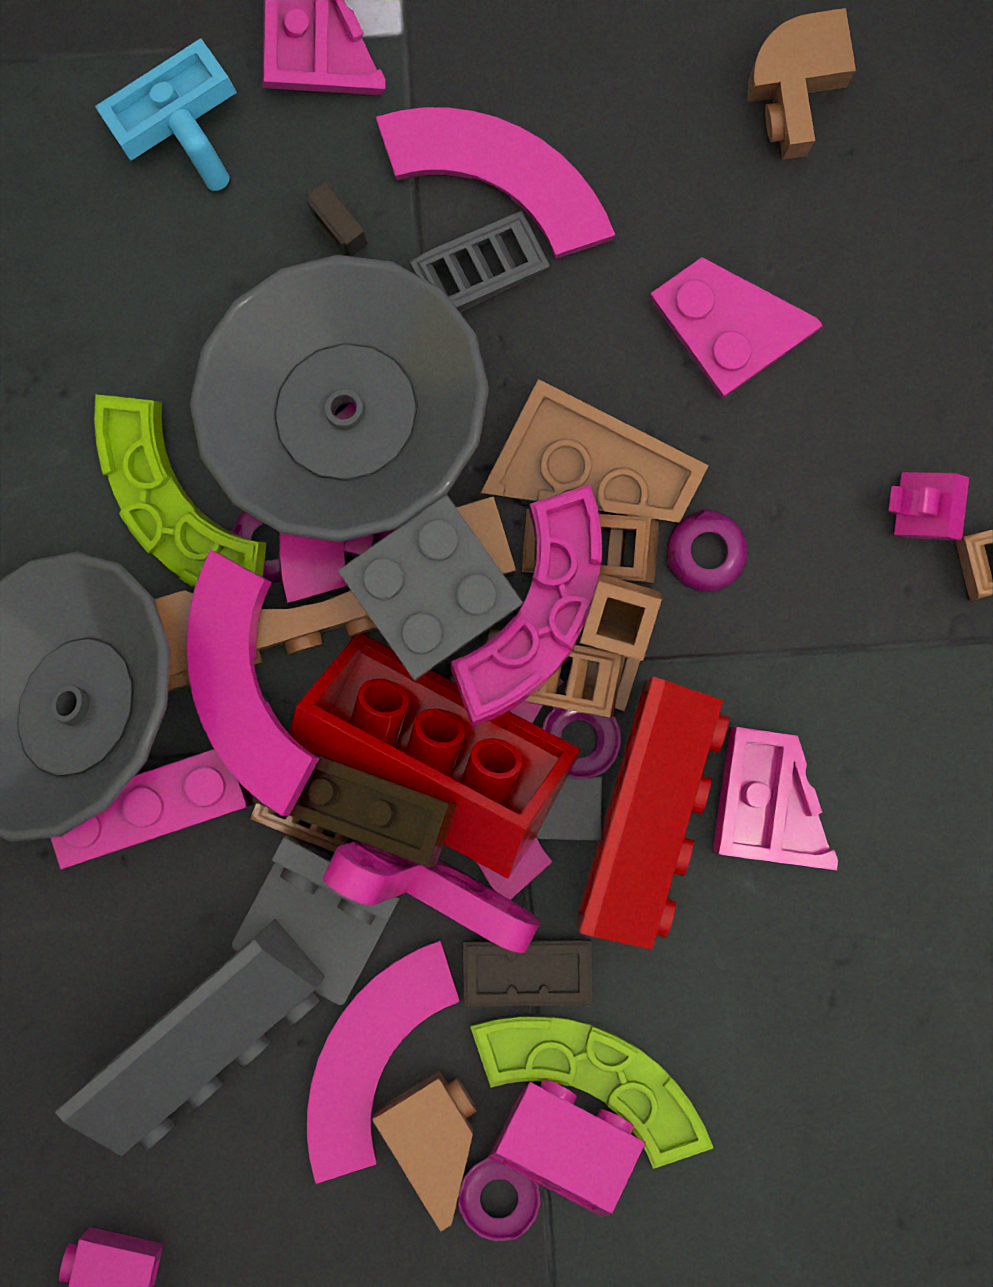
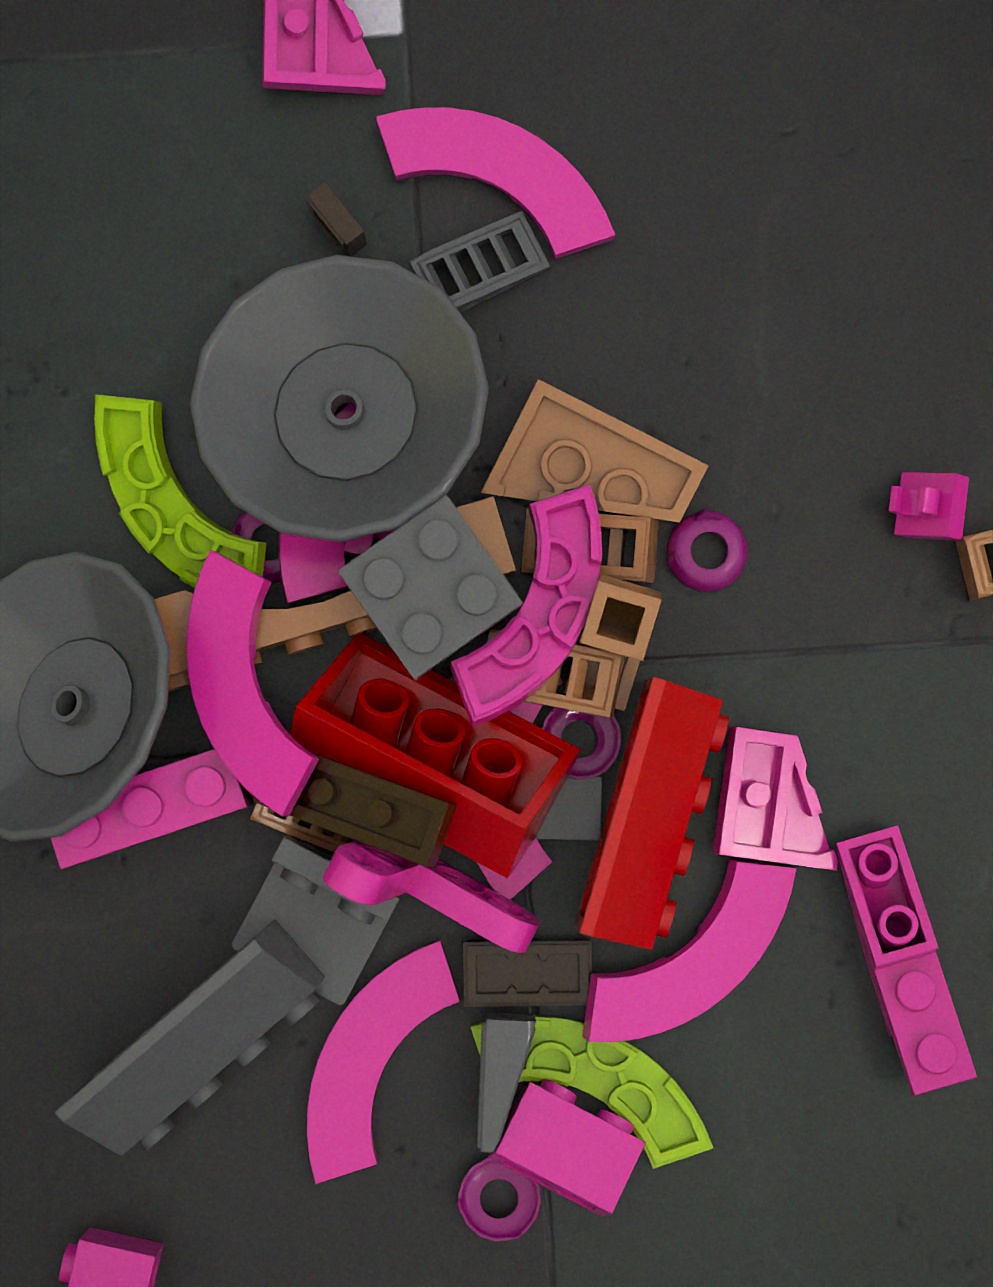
medium azure plate [95,38,237,191] -> none
medium nougat slope [372,1070,477,1232] -> none
dark pink wing [649,257,823,399] -> none
medium nougat brick [747,8,856,160] -> none
none -> dark grey slope [477,1012,536,1153]
none -> dark pink tile [582,858,796,1042]
none -> dark pink slope [836,825,977,1097]

